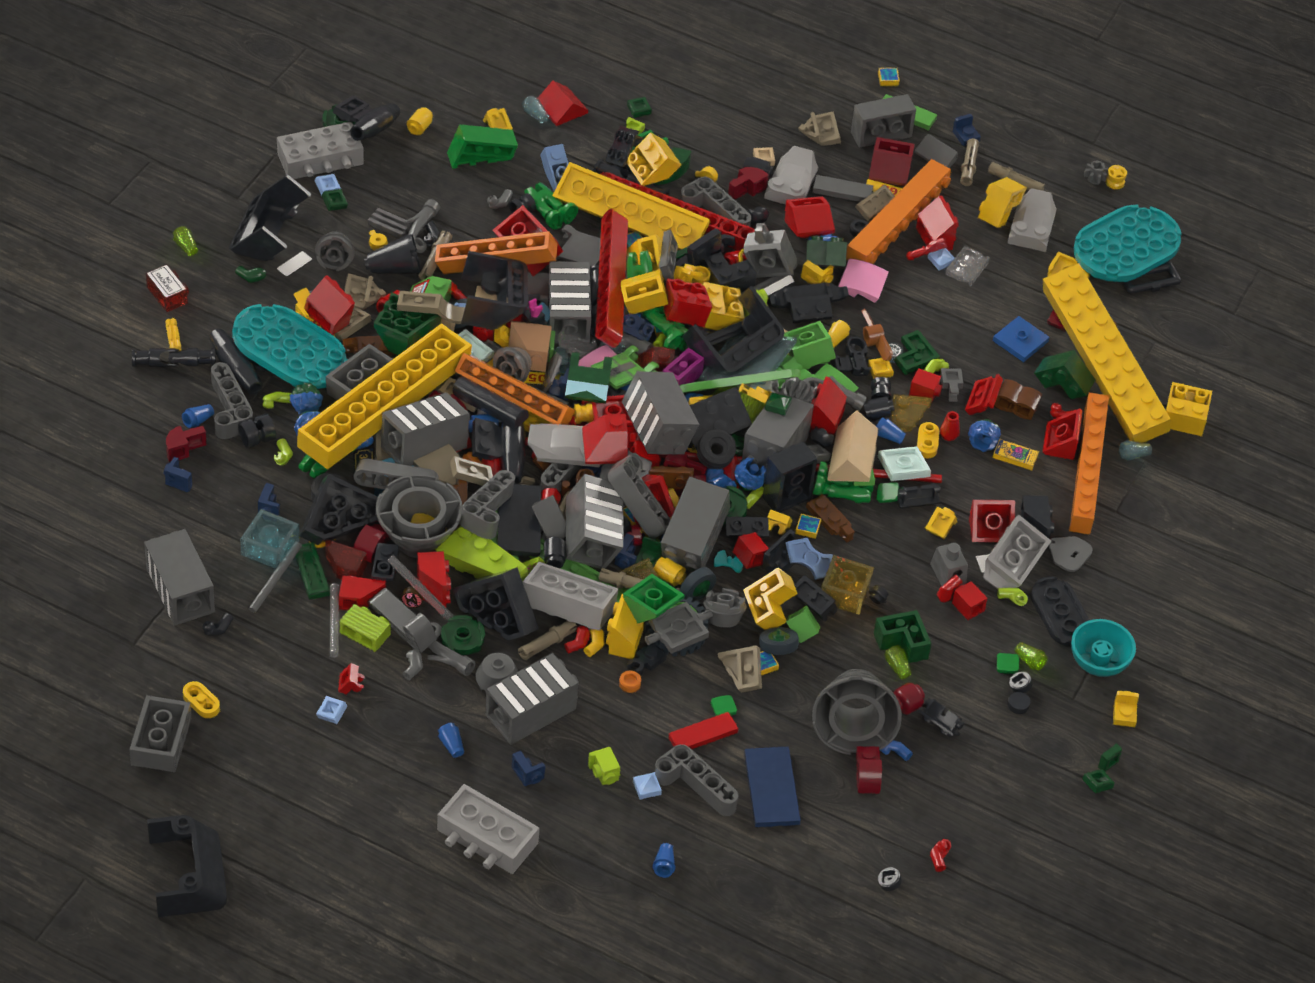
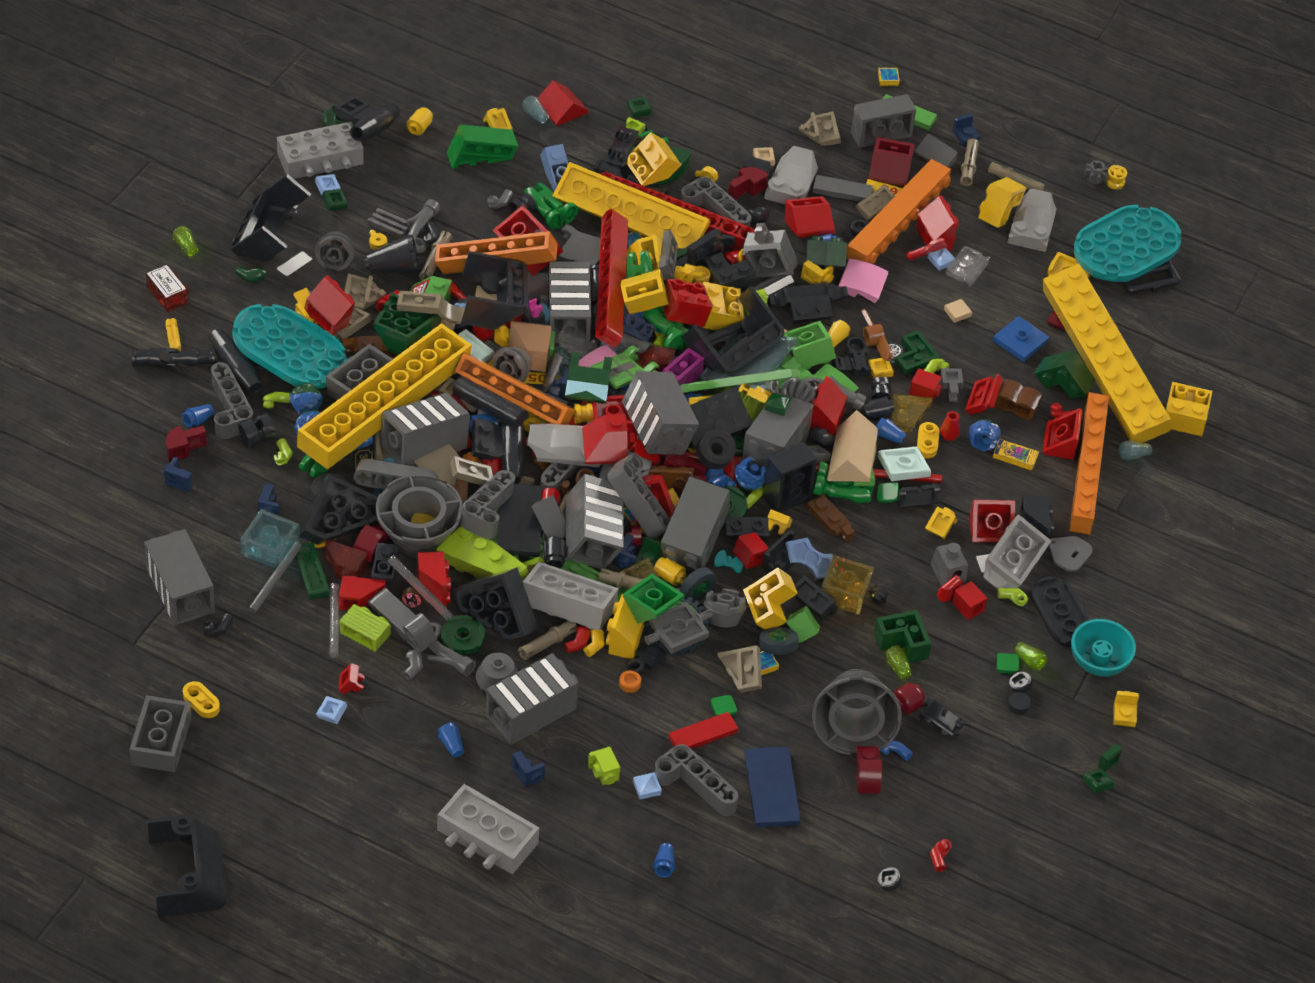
tile [795,514,821,539] -> none
none -> tan tile [944,299,972,323]

